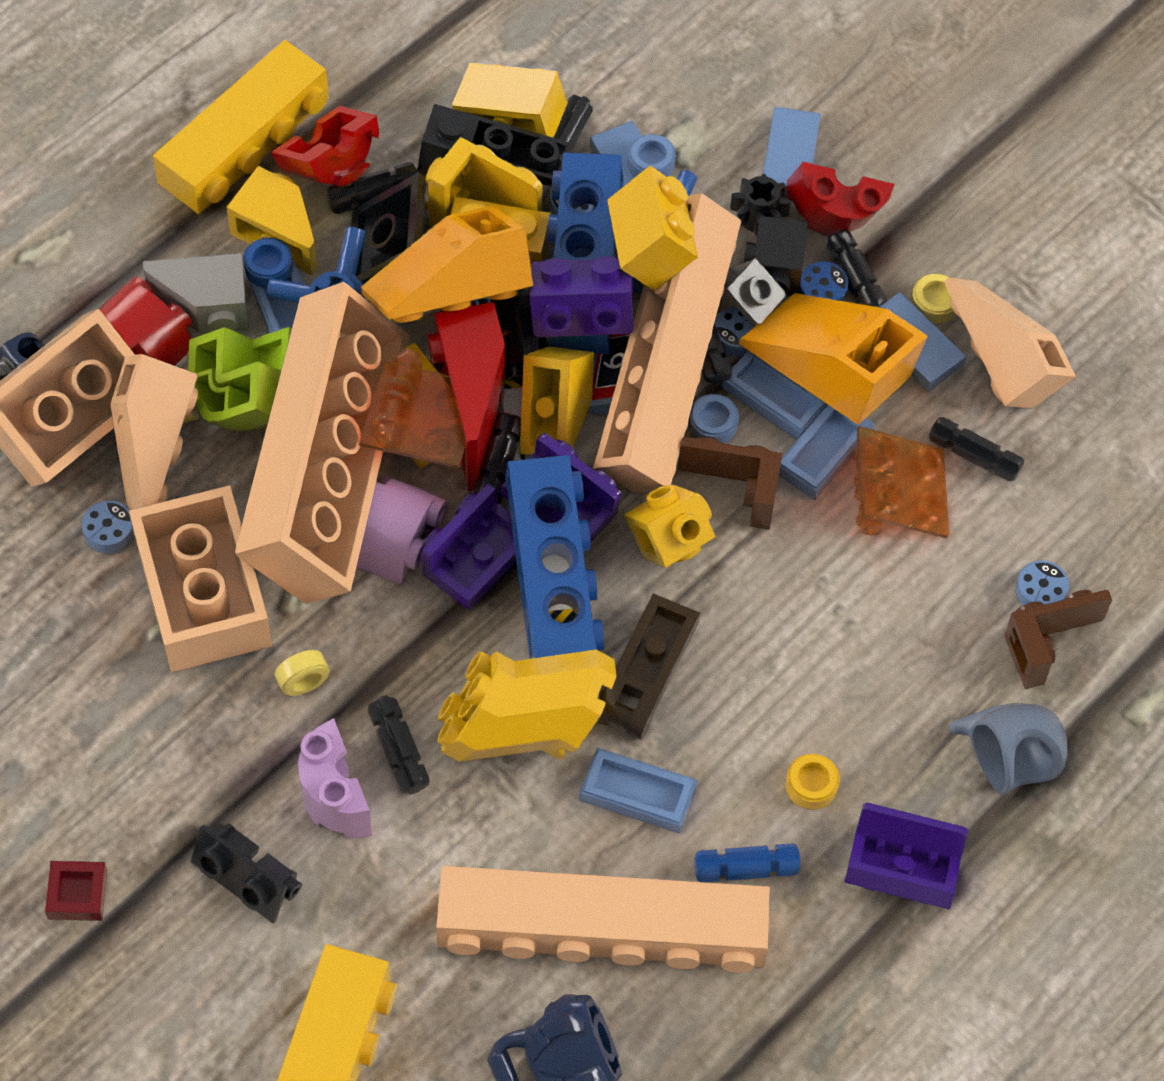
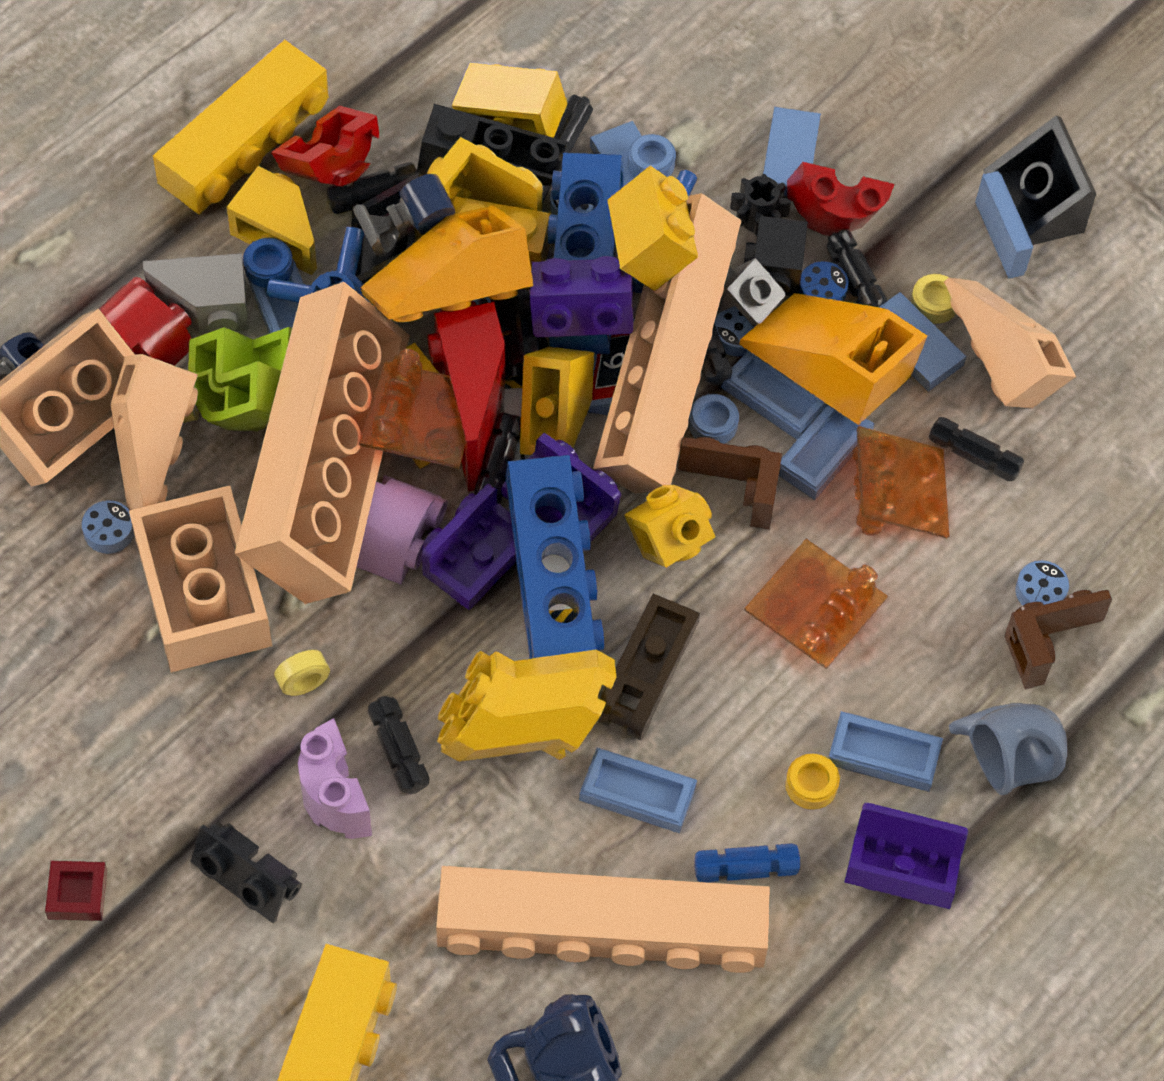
none -> leg [353,174,455,257]
none -> clear orange hinge [744,538,888,669]
none -> medium blue tile [828,711,943,792]
none -> medium blue tile [975,171,1033,279]
none -> black slope [983,115,1096,245]

